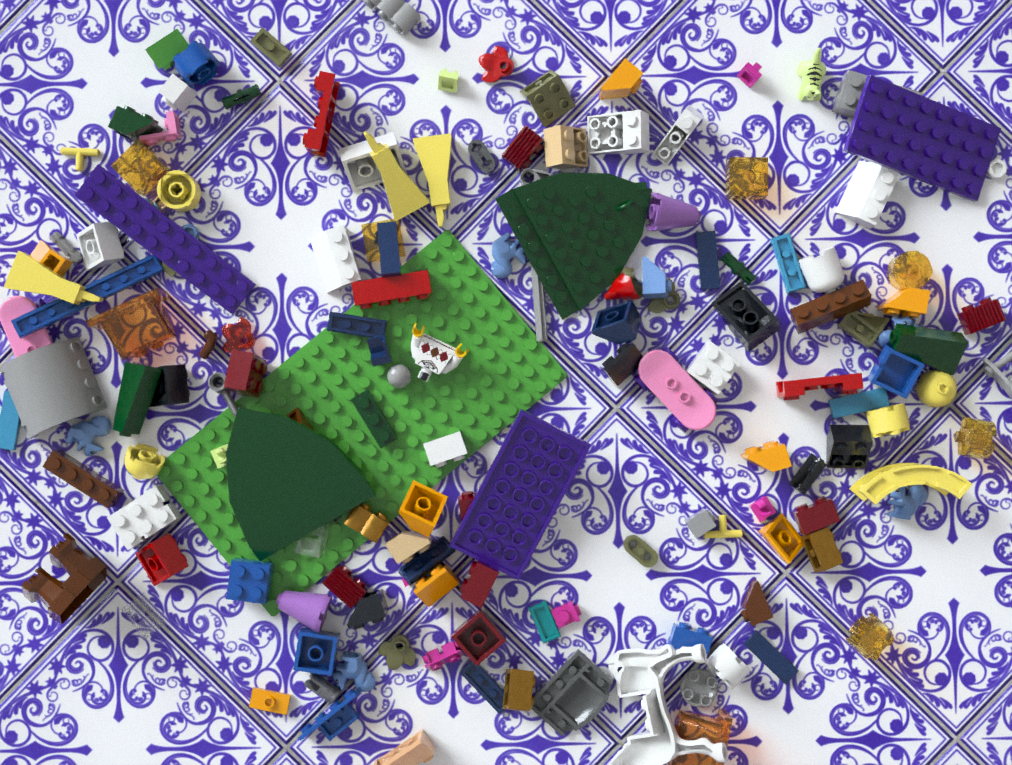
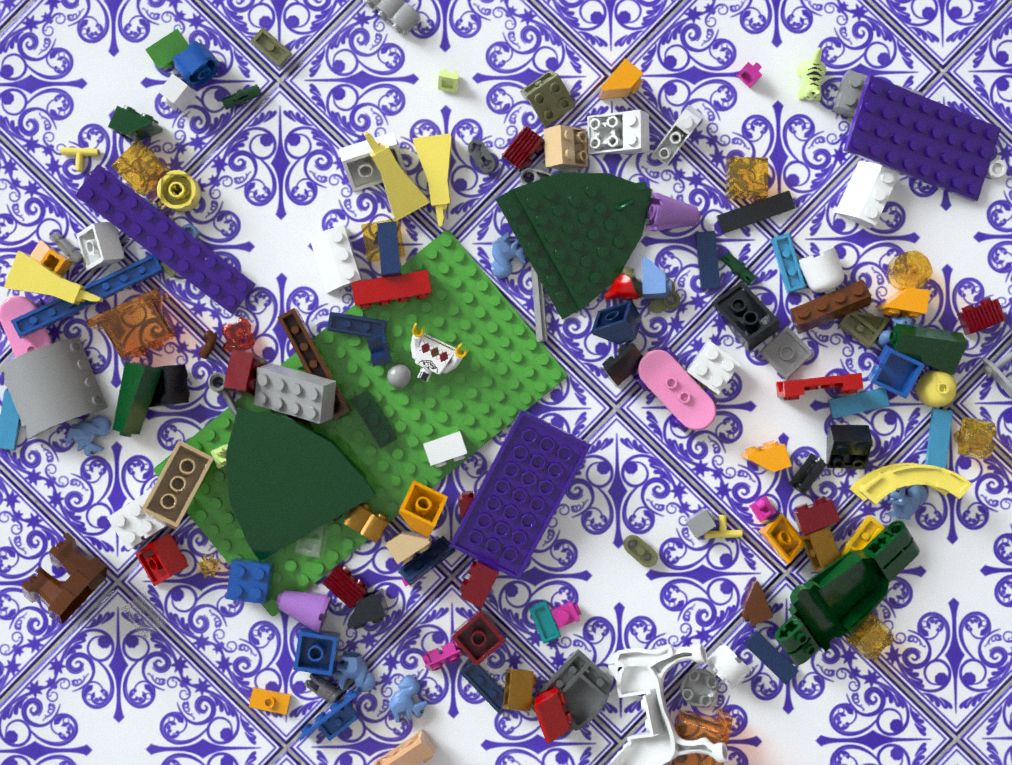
reddish brown brick [42,450,124,508] -> none
light yellow cylinder [124,443,165,480] -> none
bright pink bracket [139,111,182,145] -> none
red piece [302,71,340,157] -> none
olive plate [378,634,416,670] -> none
light orange slope [413,563,460,607] -> none
red plate [478,46,514,83] -> none
blue piece [667,622,713,657] -> none
light yellow brick [866,403,910,438] -> none
none -> tan brick [140,440,214,530]
none -> clear yellow gear [196,554,221,578]
none -> light grey brick [254,363,336,424]
none -> reddish brown brick [277,308,352,420]
none -> medium blue animal [388,676,428,723]
none -> red slope [534,687,573,744]
none -> black tile [716,190,795,234]
none -> light grey tile [759,326,814,380]
none -> dark green piece [775,520,920,665]
none -> yellow hinge [840,515,885,557]
none -> dark azure tile [925,409,953,468]

